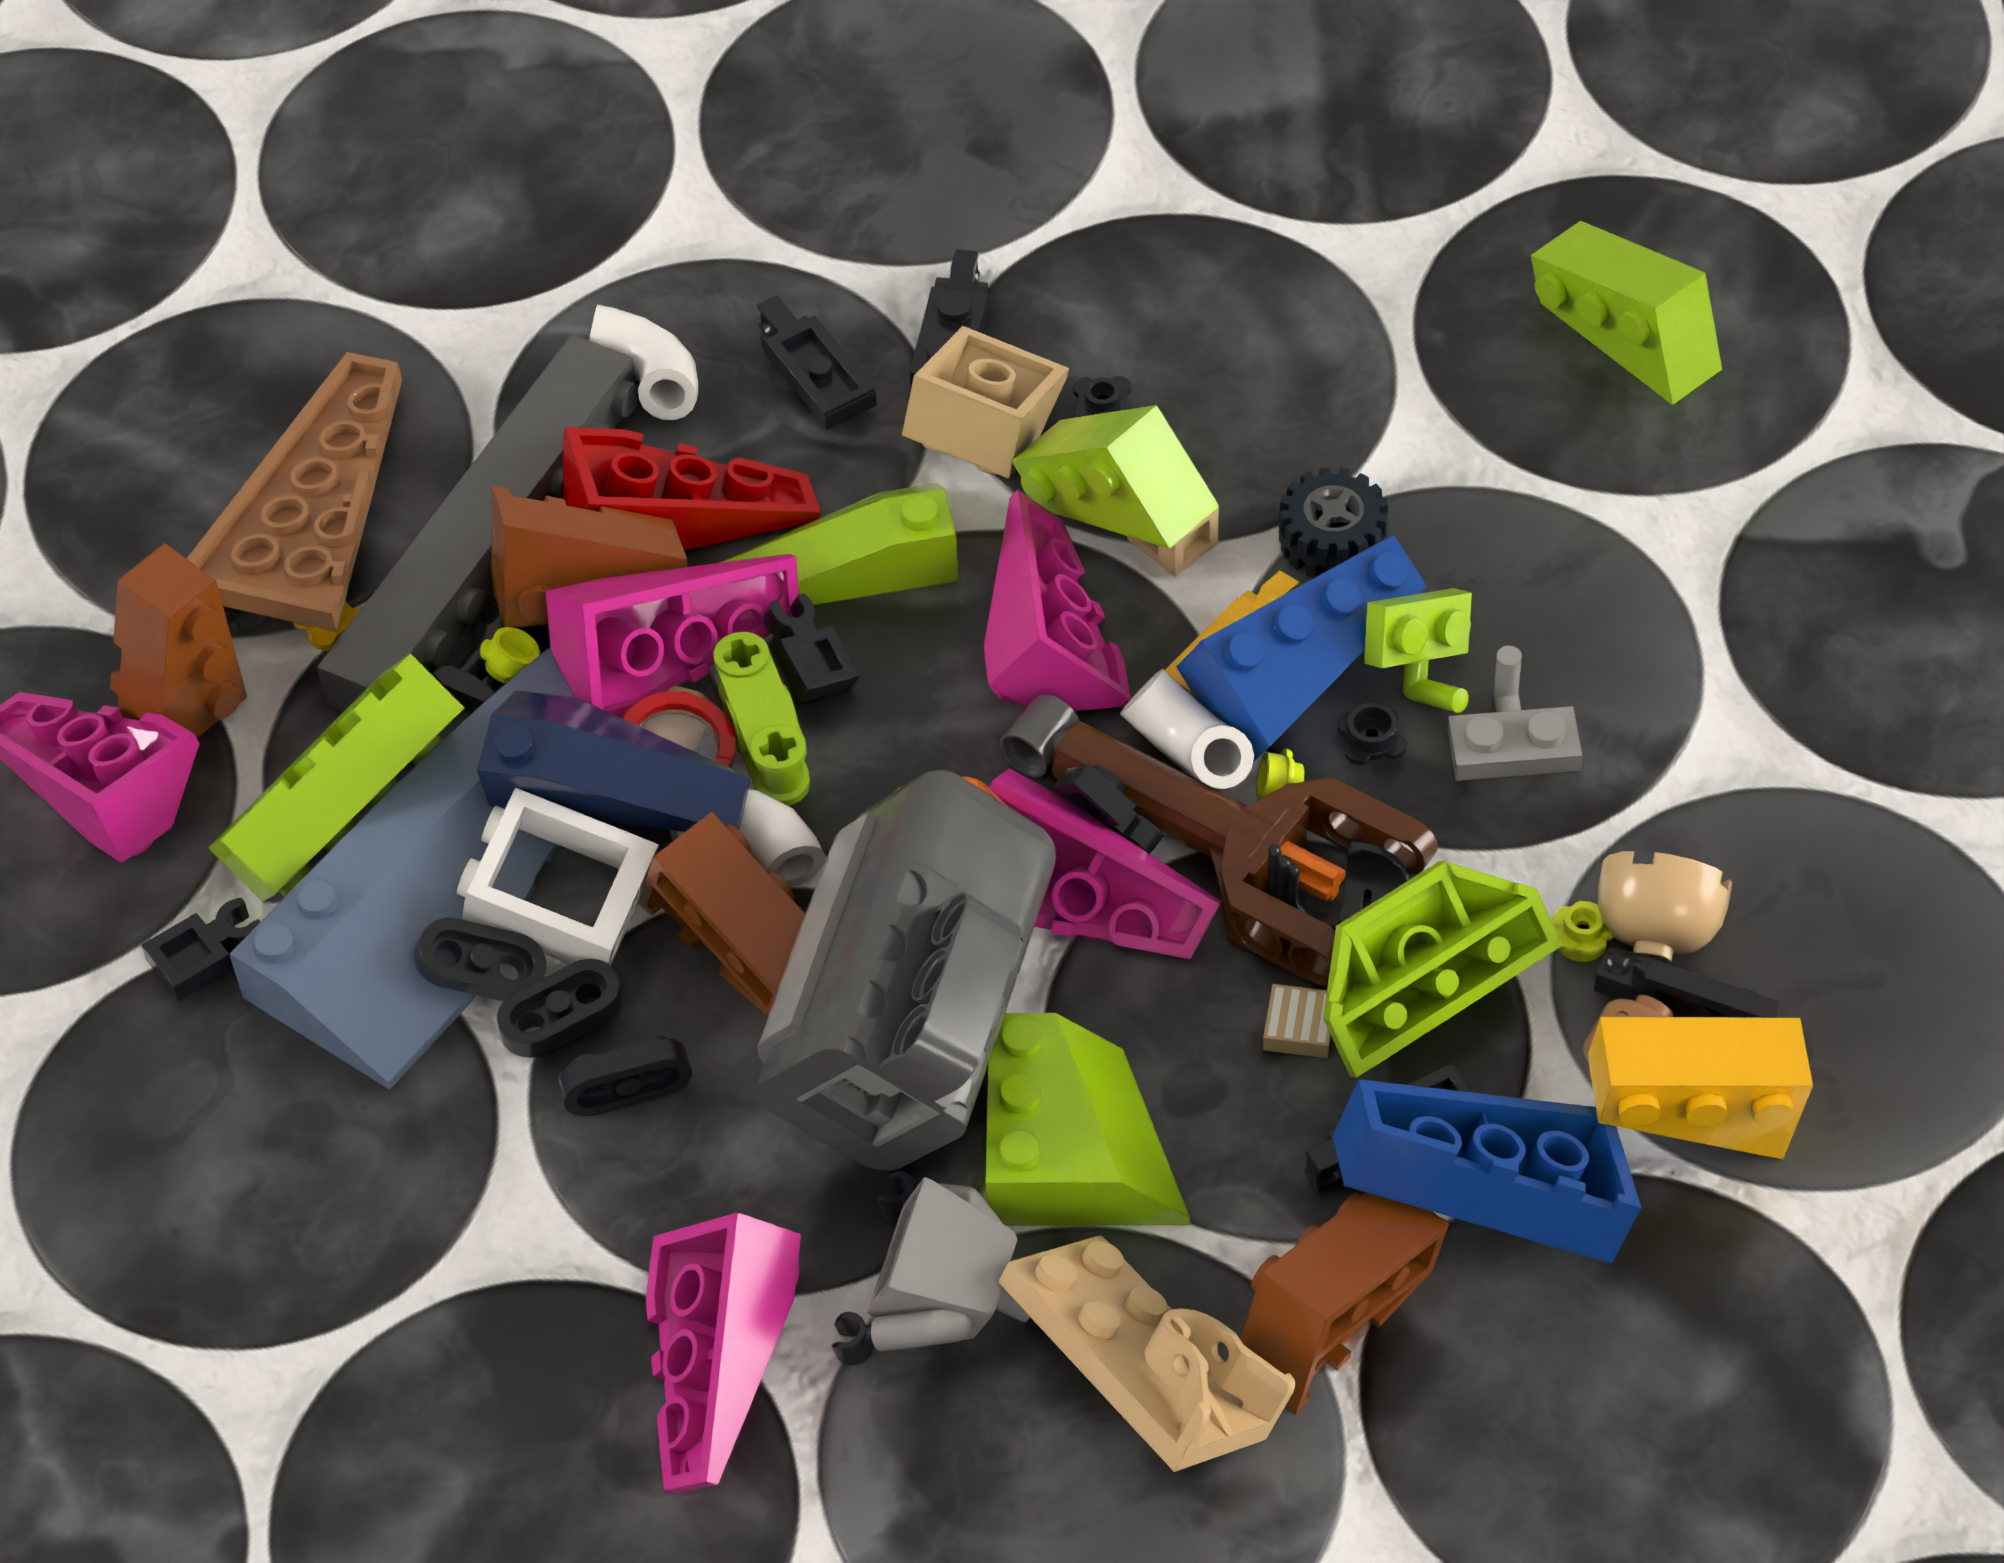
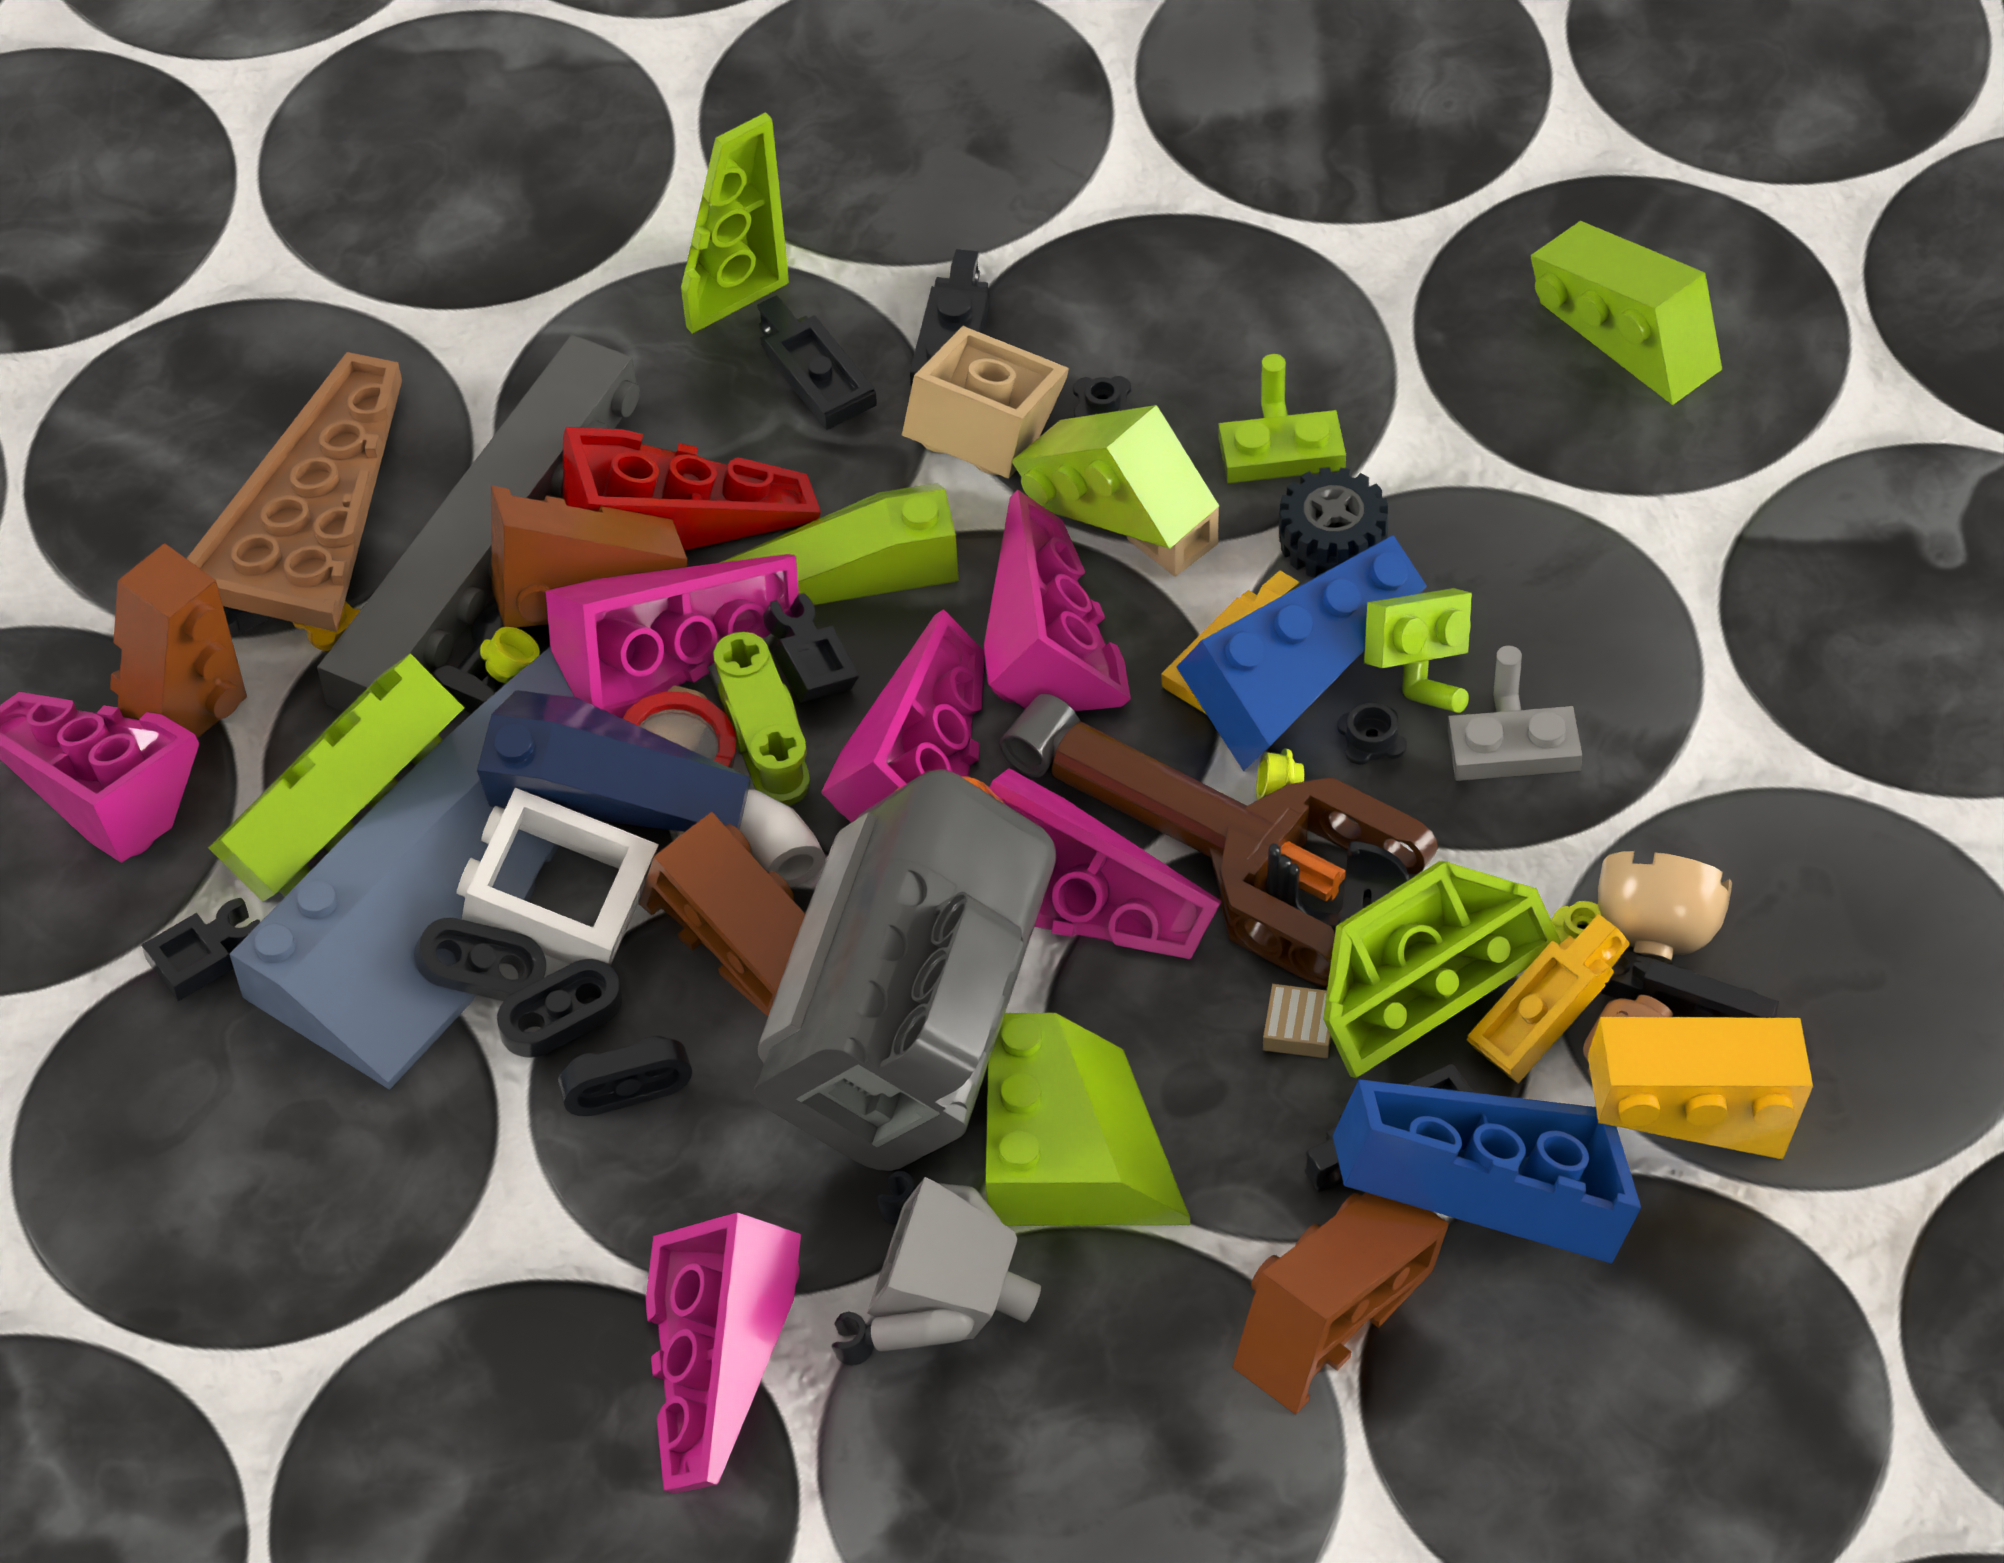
white cylinder [589,305,698,420] -> none
tan plate [998,1235,1295,1472] -> none
black plate [1053,764,1165,854] -> none
white cylinder [1120,669,1254,789] -> none
none -> lime wedge [681,112,789,334]
none -> dark pink wedge [821,609,985,823]
none -> lime plate [1219,354,1346,484]
none -> yellow hinge [1466,914,1630,1084]

